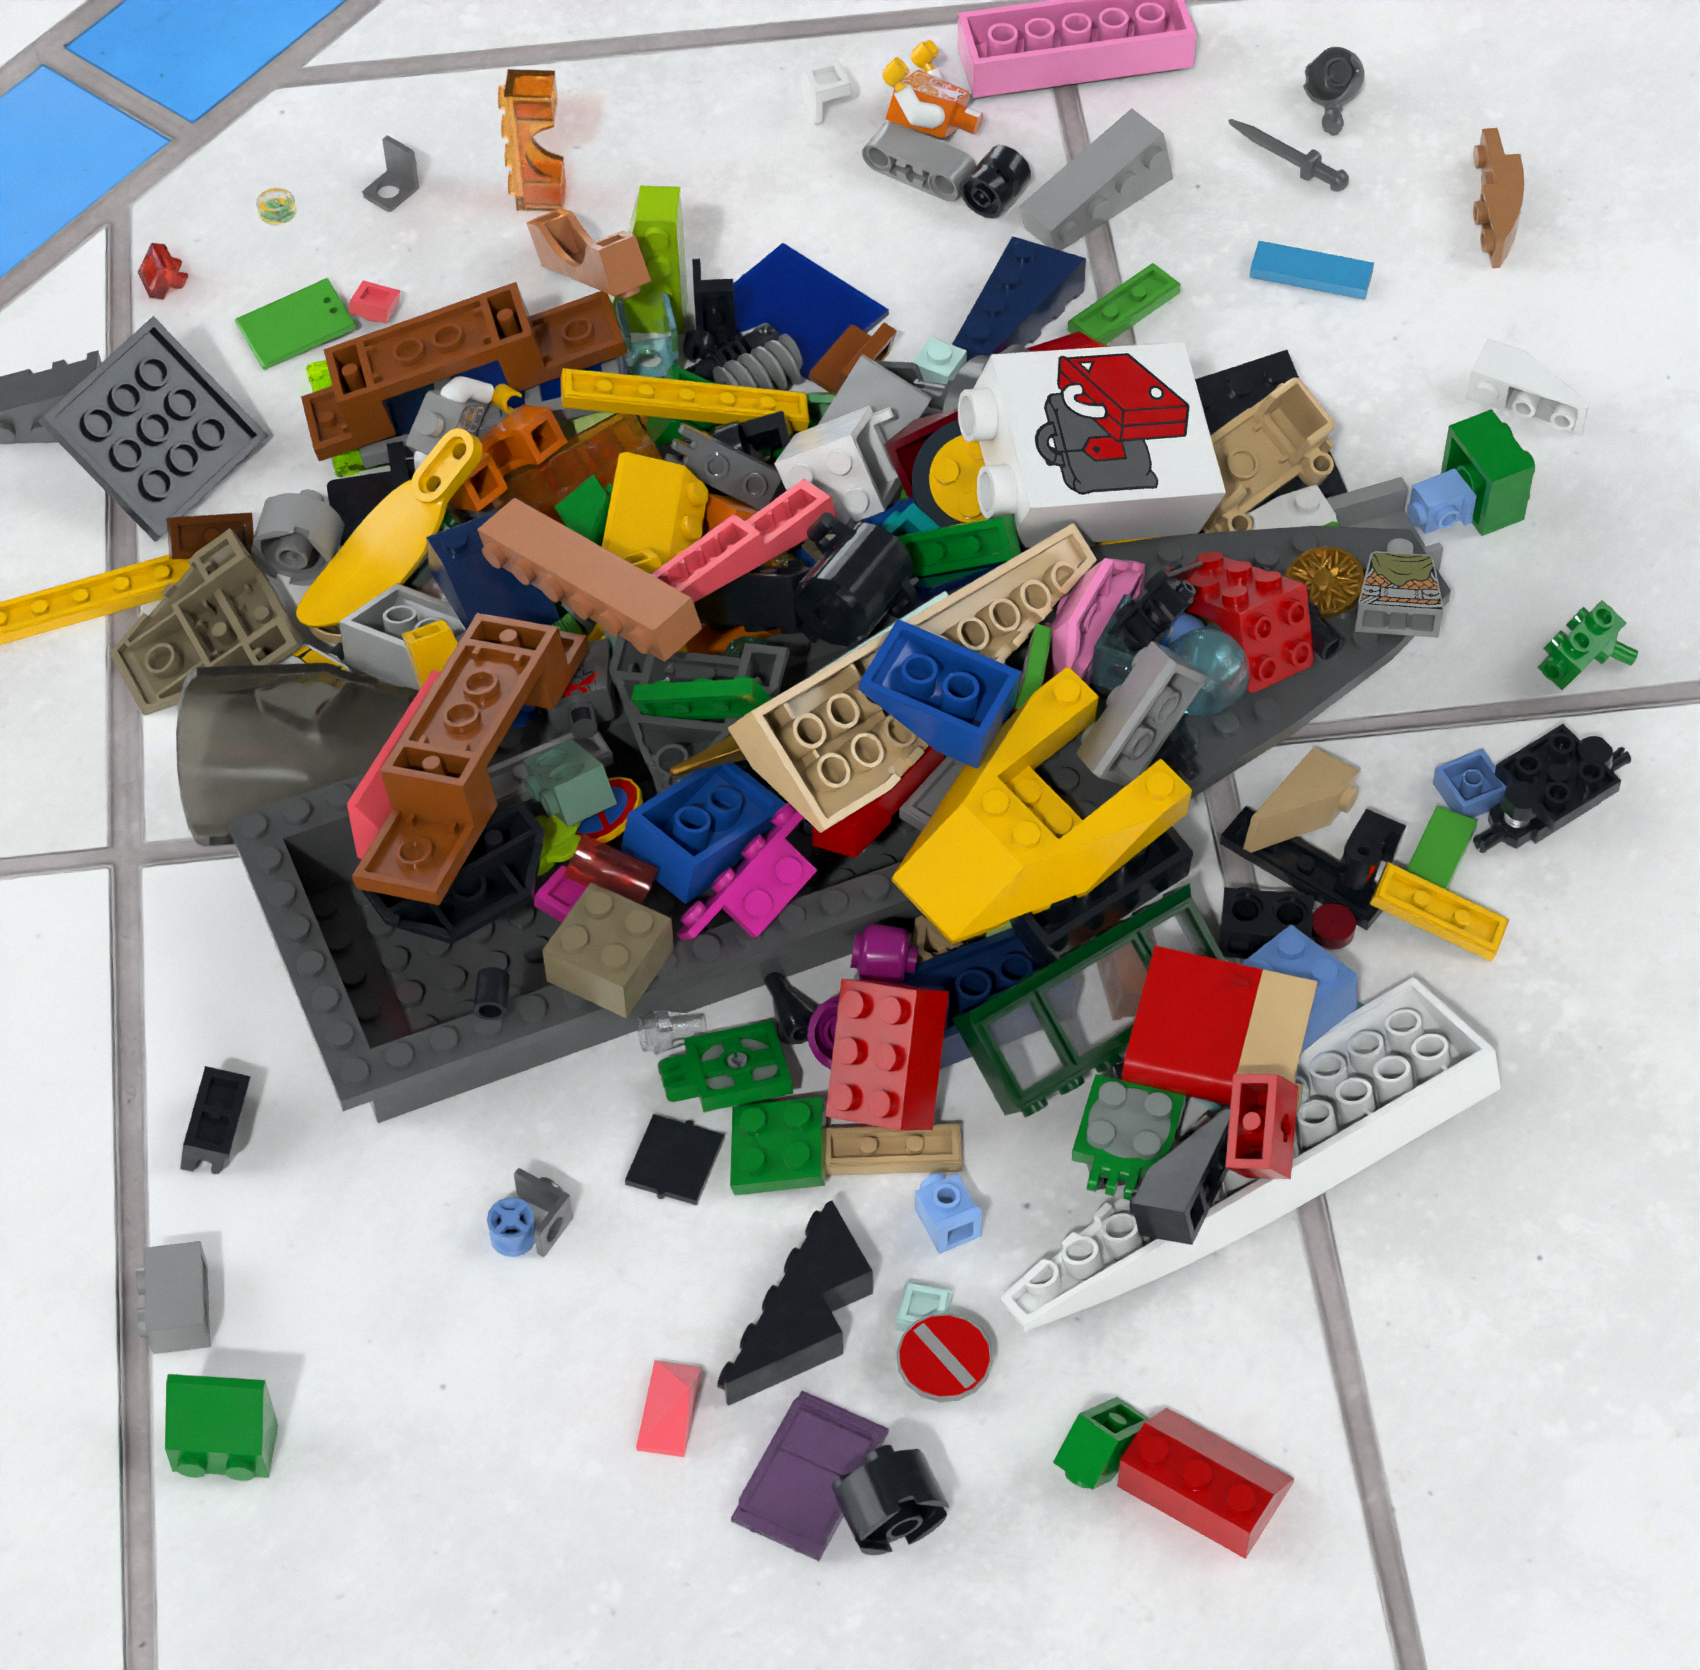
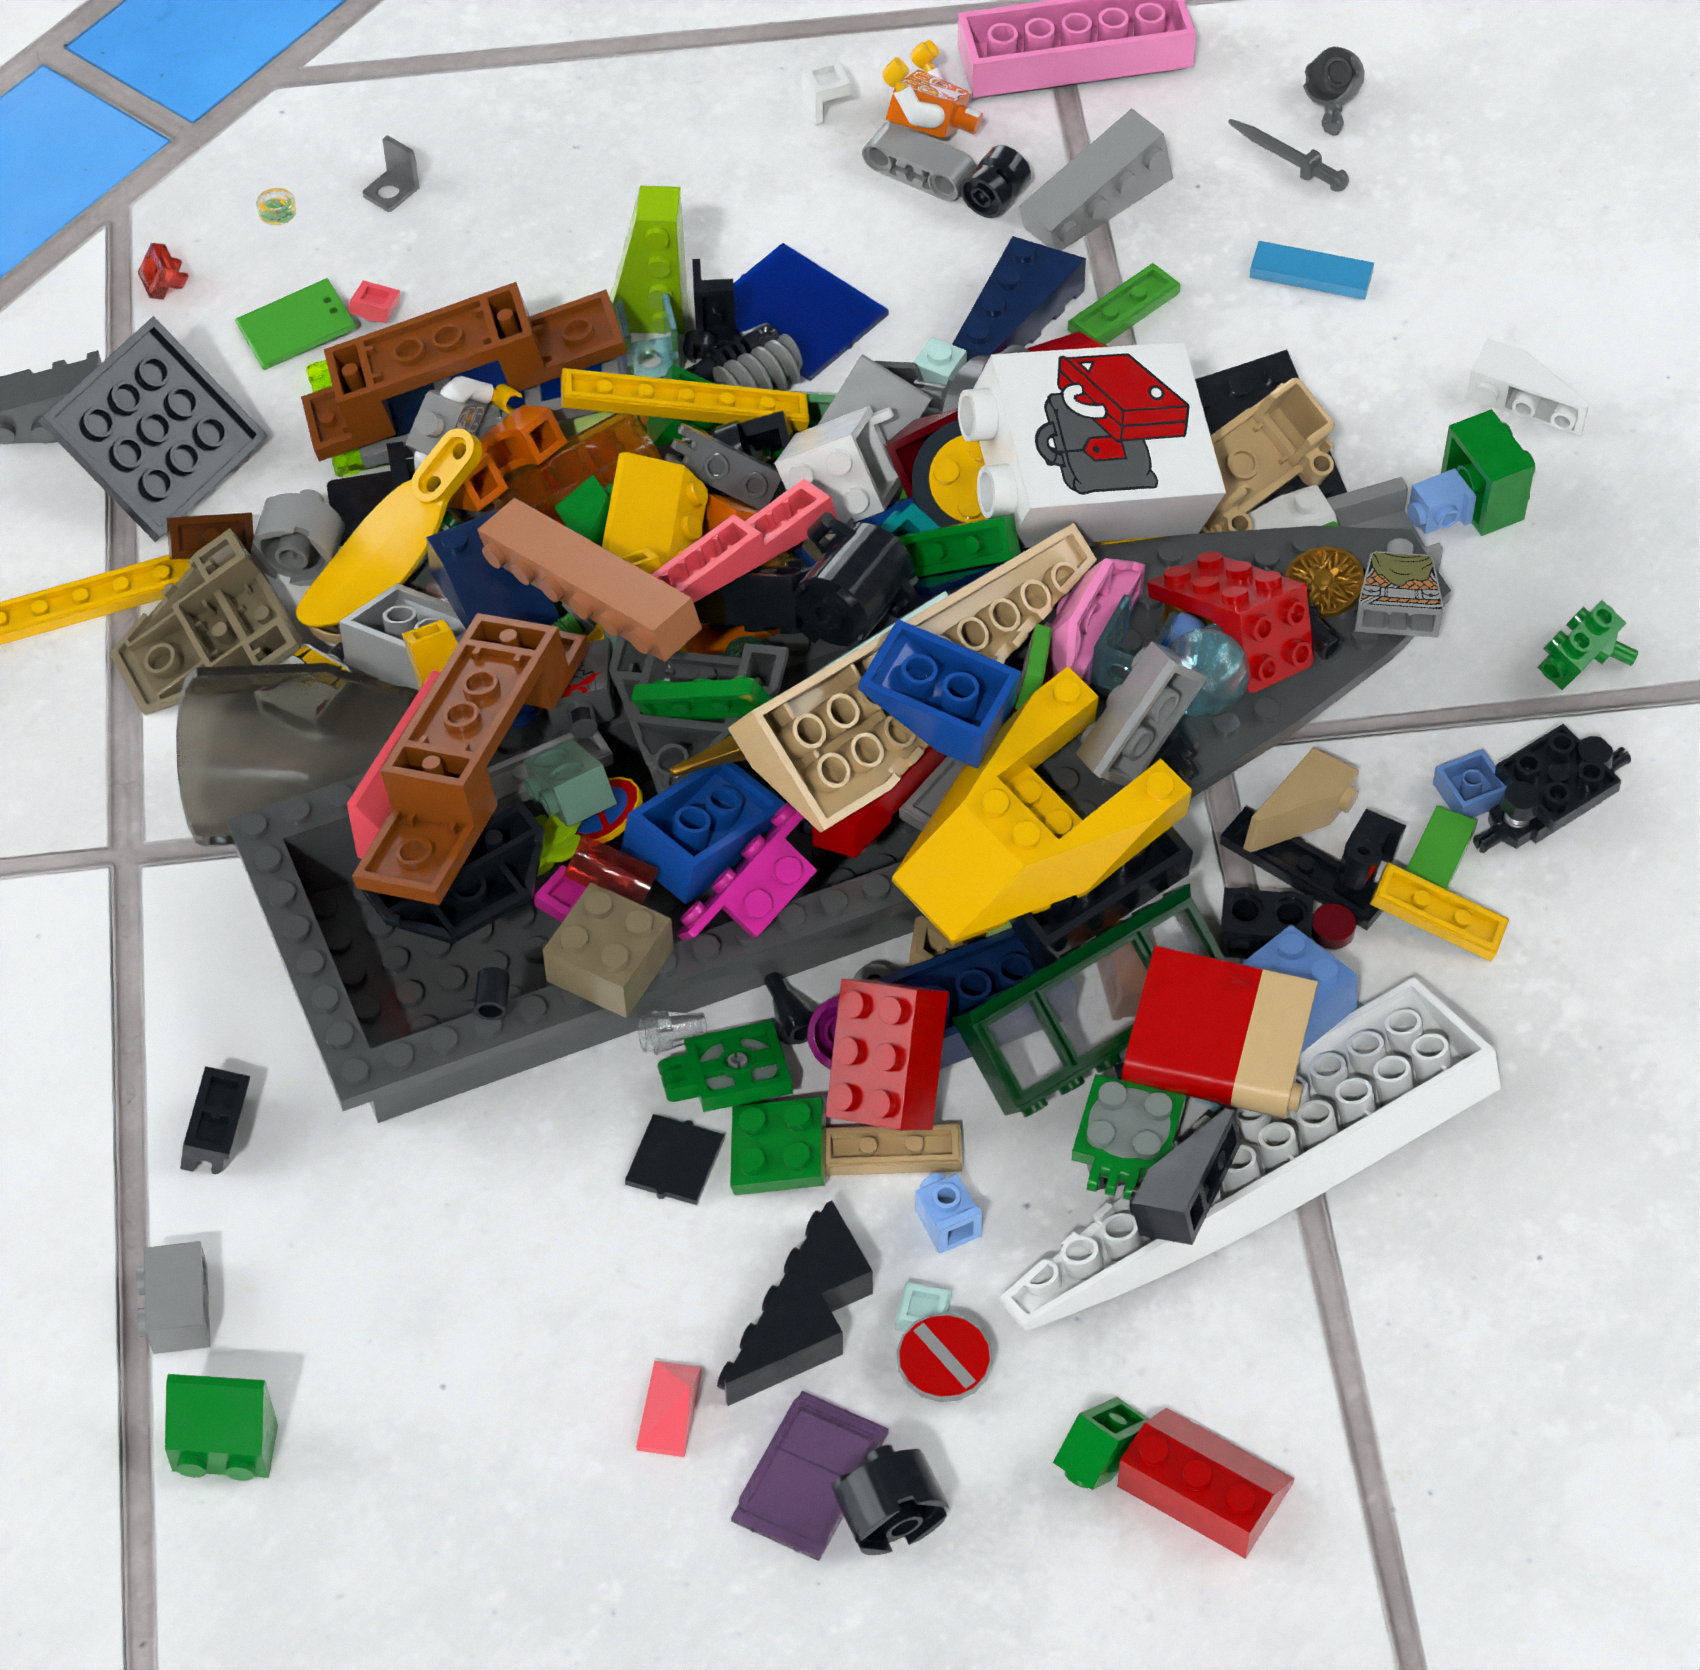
medium blue wheel [487,1197,536,1257] -> none
clear orange arch [498,69,566,212] -> none
flat silver bracket [514,1168,573,1257] -> none
nougat arch [526,208,651,299] -> none
dark orange panel [808,322,897,393] -> none
magenta head [850,923,919,984] -> none
black hinge [1107,561,1203,652] -> none
red brick [1225,1074,1298,1179] -> none
medium nougat slope [1473,128,1524,268] -> none

